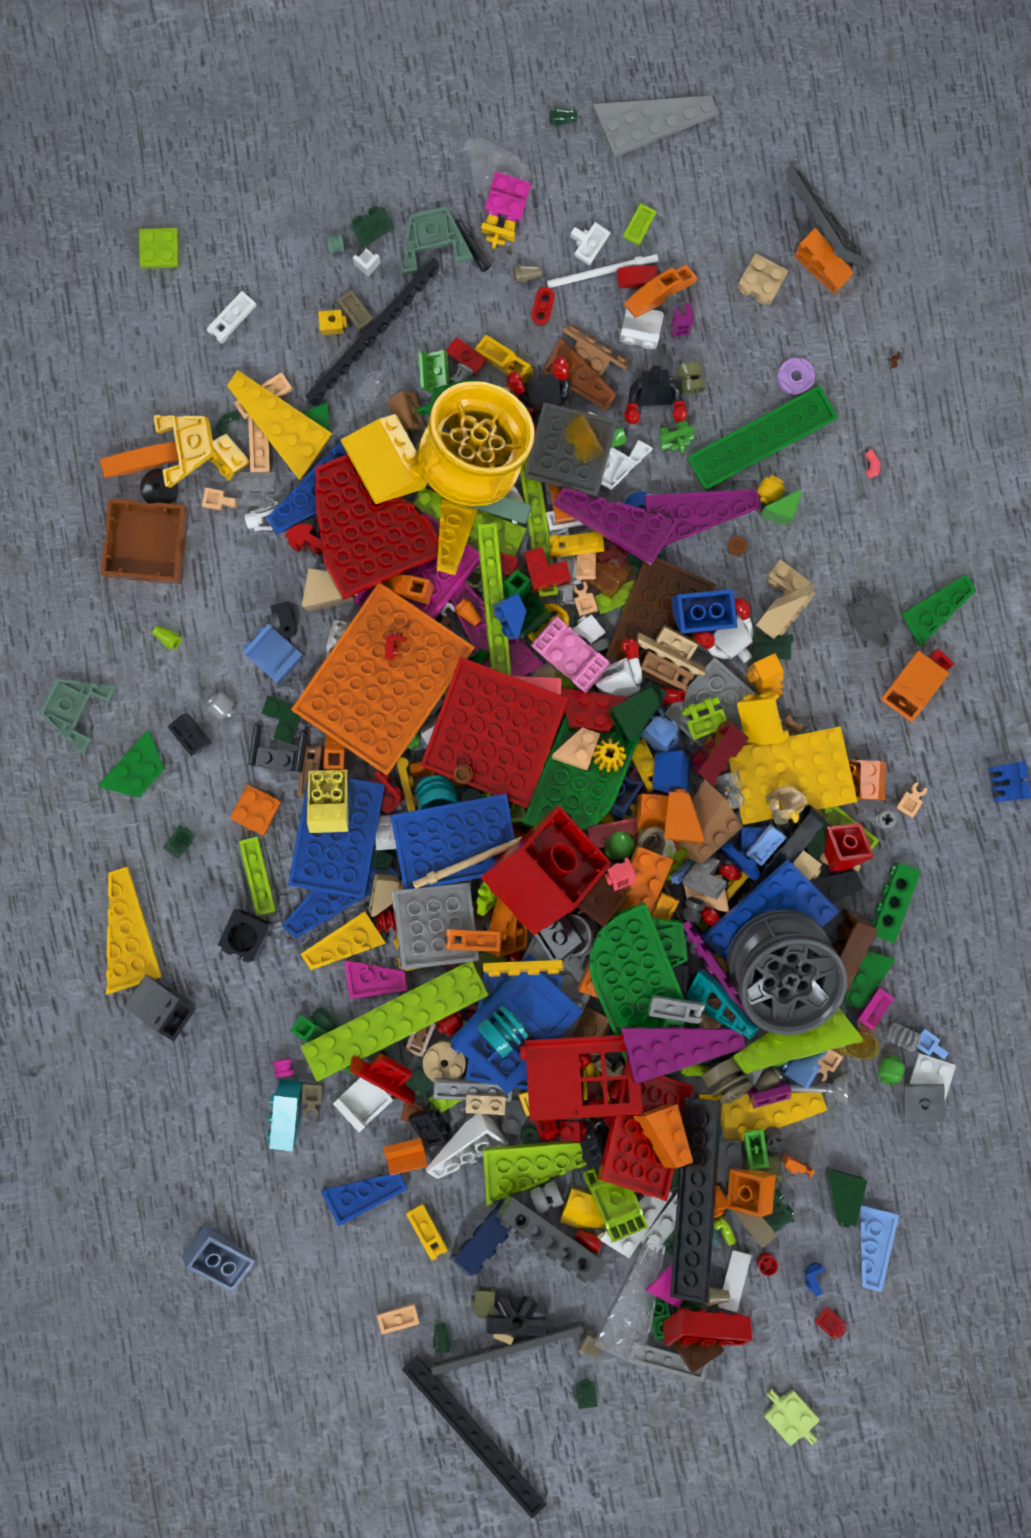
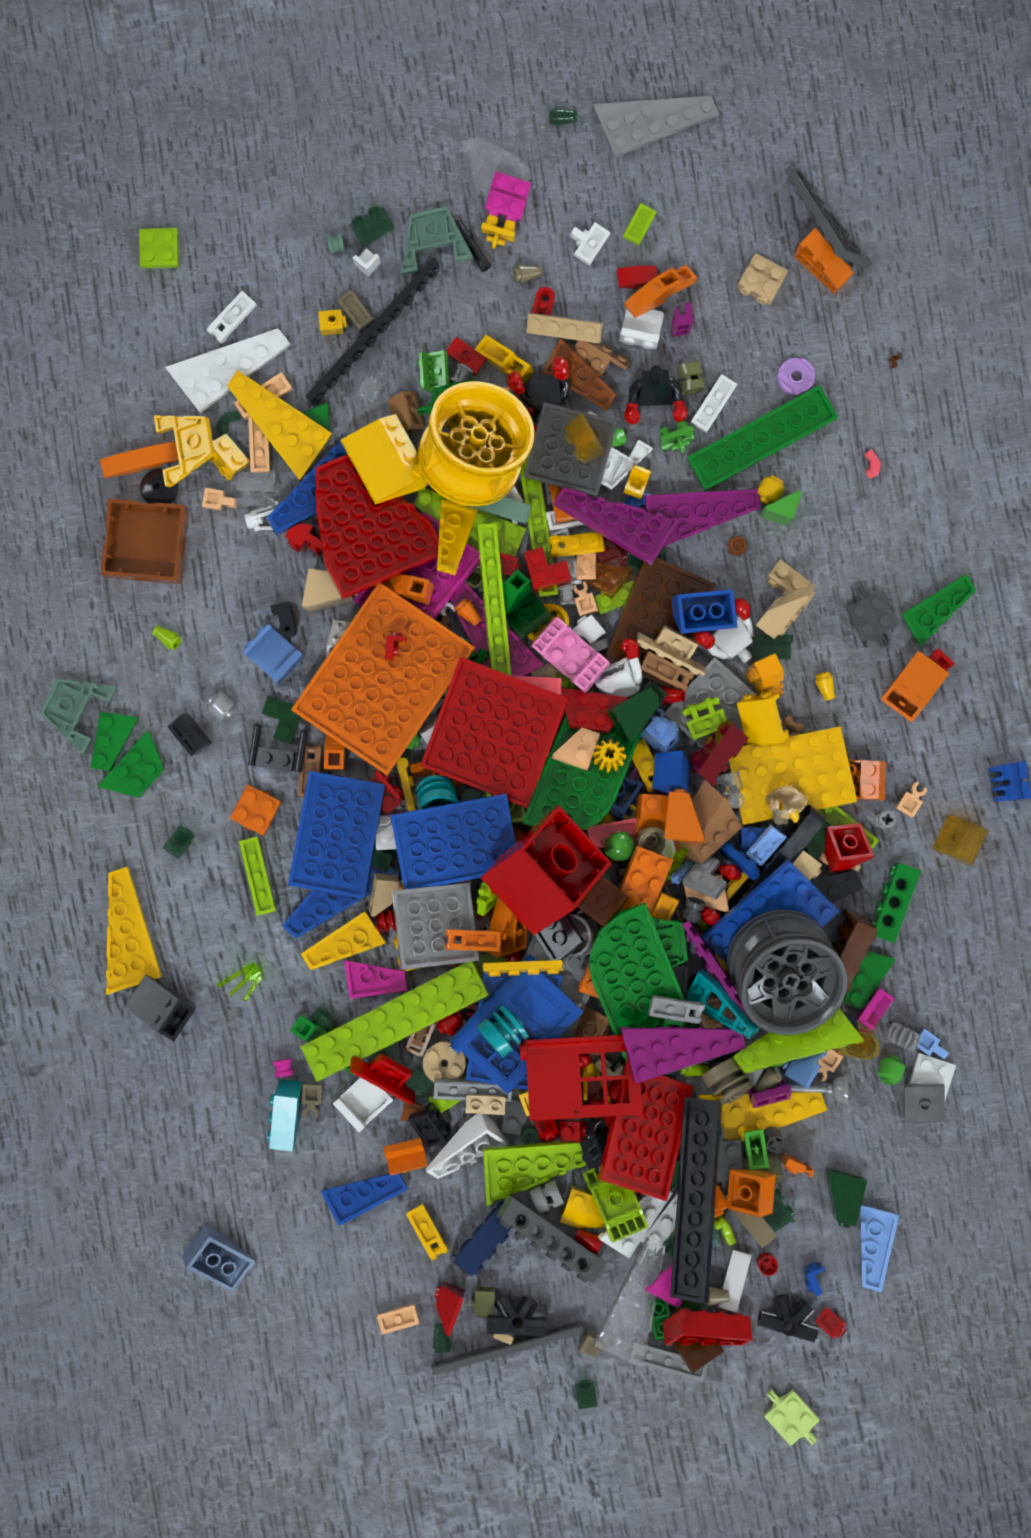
black brick [217,909,274,963] -> none
light yellow slope [307,770,349,833] -> none
black plate [402,1355,547,1518] -> none
tan bar [413,836,522,889] -> none
dark orange plate [454,764,473,784] -> none
blue slope [492,594,526,640] -> none
white bar [547,254,658,288] -> none
coral brick [604,857,637,891] -> none
orange wedge [633,1104,693,1168] -> none
none -> green wing [90,711,139,771]
none -> white wing [165,329,290,413]
none -> clear neon green plant [217,962,264,1002]
none -> red slope [434,1281,465,1336]
none -> tan plate [526,313,603,343]
none -> yellow bracket [623,465,651,499]
none -> white plate [691,374,737,433]
none -> black piece [757,1294,819,1343]
none -> yellow cone [814,671,835,701]
none -> clear yellow slope [932,814,989,865]

